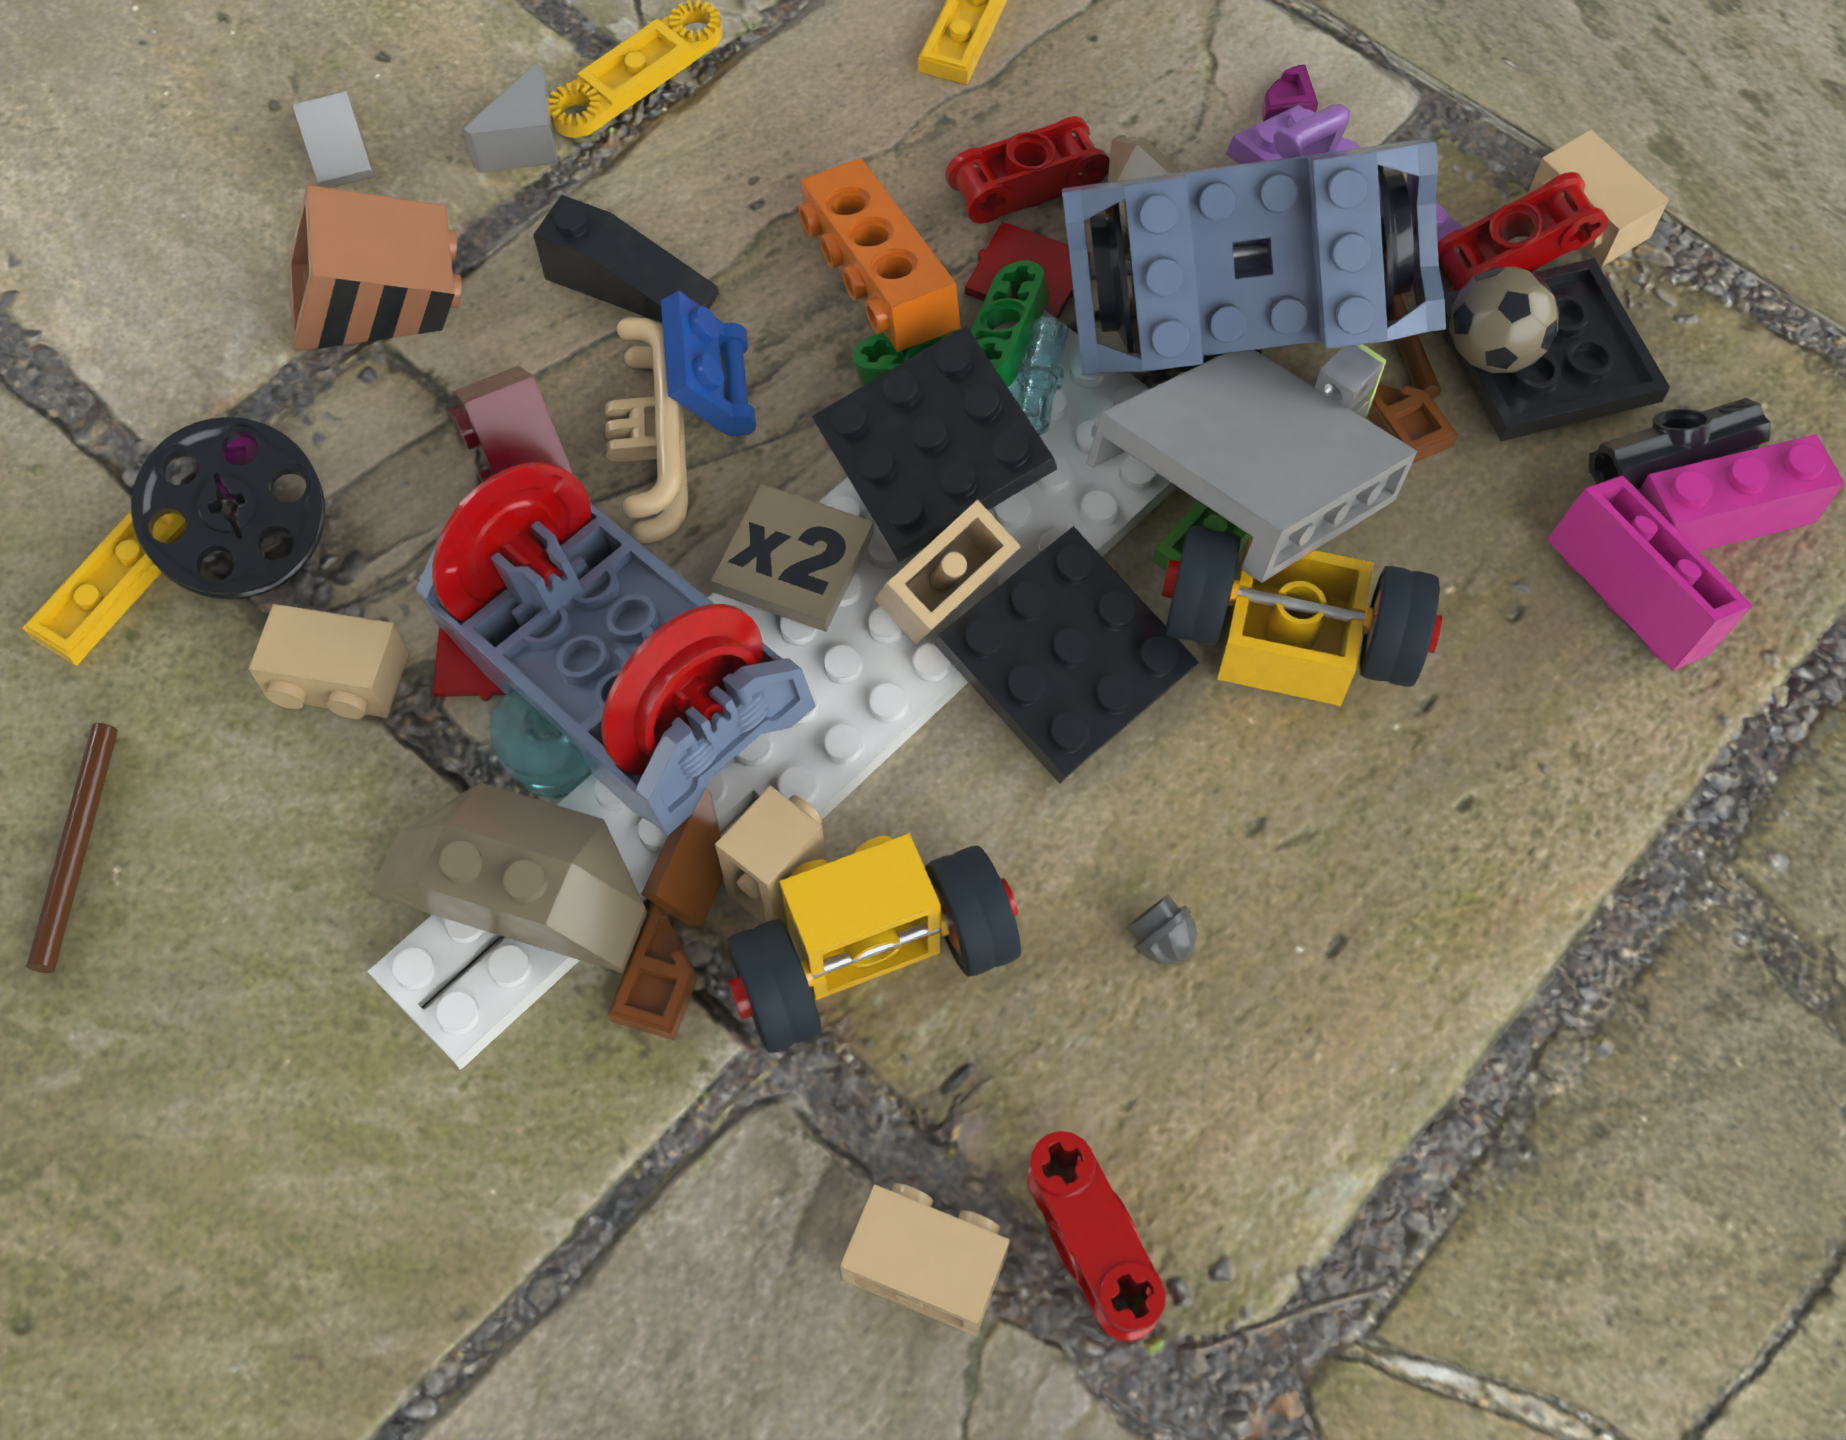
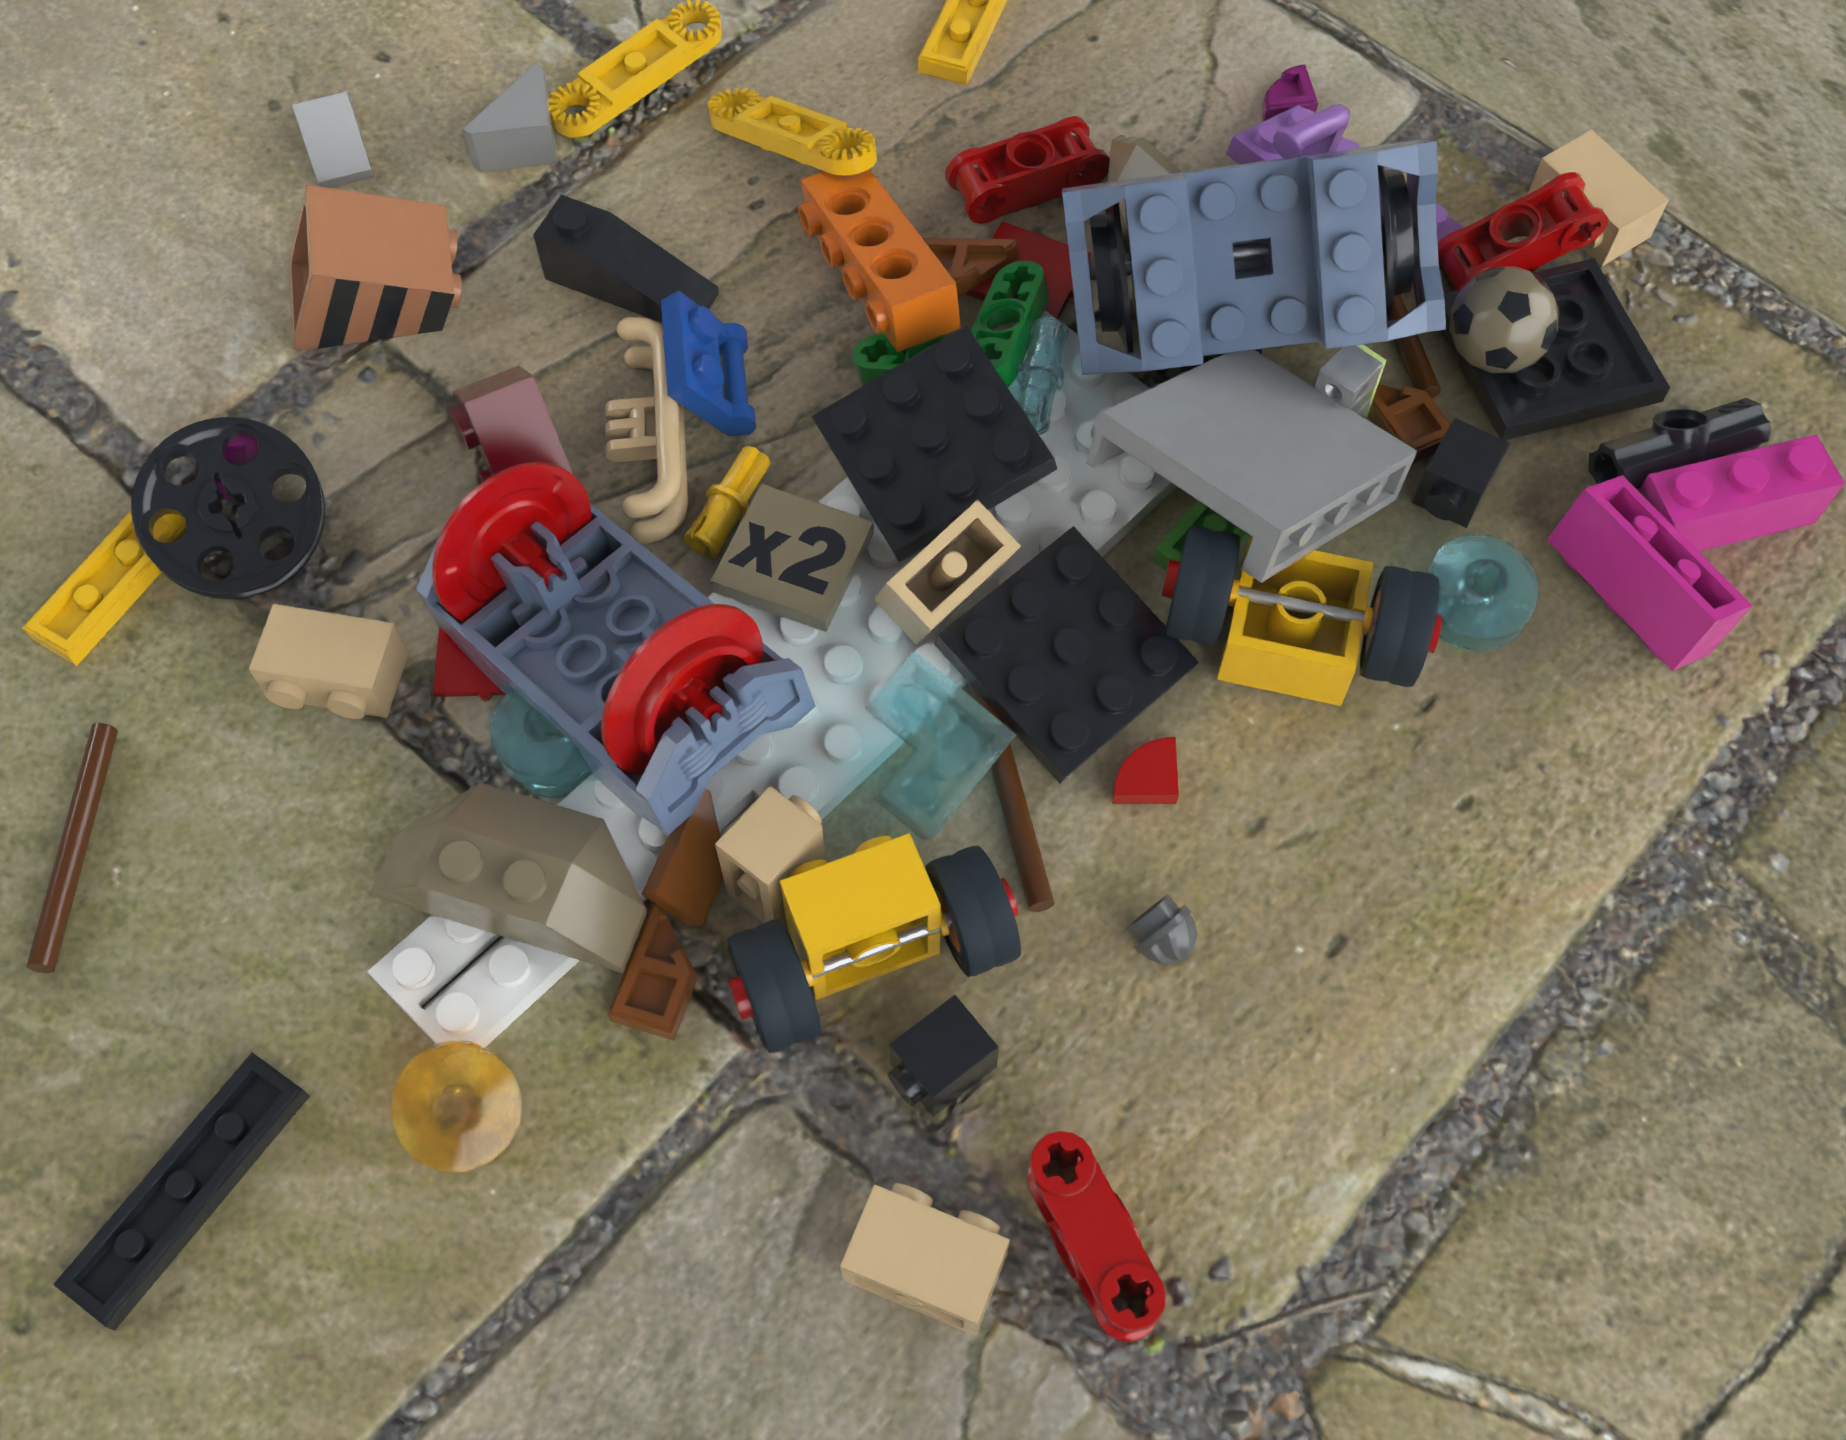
none -> black tile [53,1052,310,1331]
none -> clear yellow piece [391,1040,522,1172]
none -> yellow axle [684,446,770,559]
none -> yellow plate [707,87,877,176]
none -> clear light blue brick [864,650,1016,840]
none -> black brick [887,995,999,1117]
none -> dark orange tile [923,238,1019,295]
none -> reddish brown bar [967,681,1055,912]
none -> red tile [1112,737,1179,804]
none -> black brick [1412,418,1510,528]
none -> clear light blue piece [1426,534,1540,651]

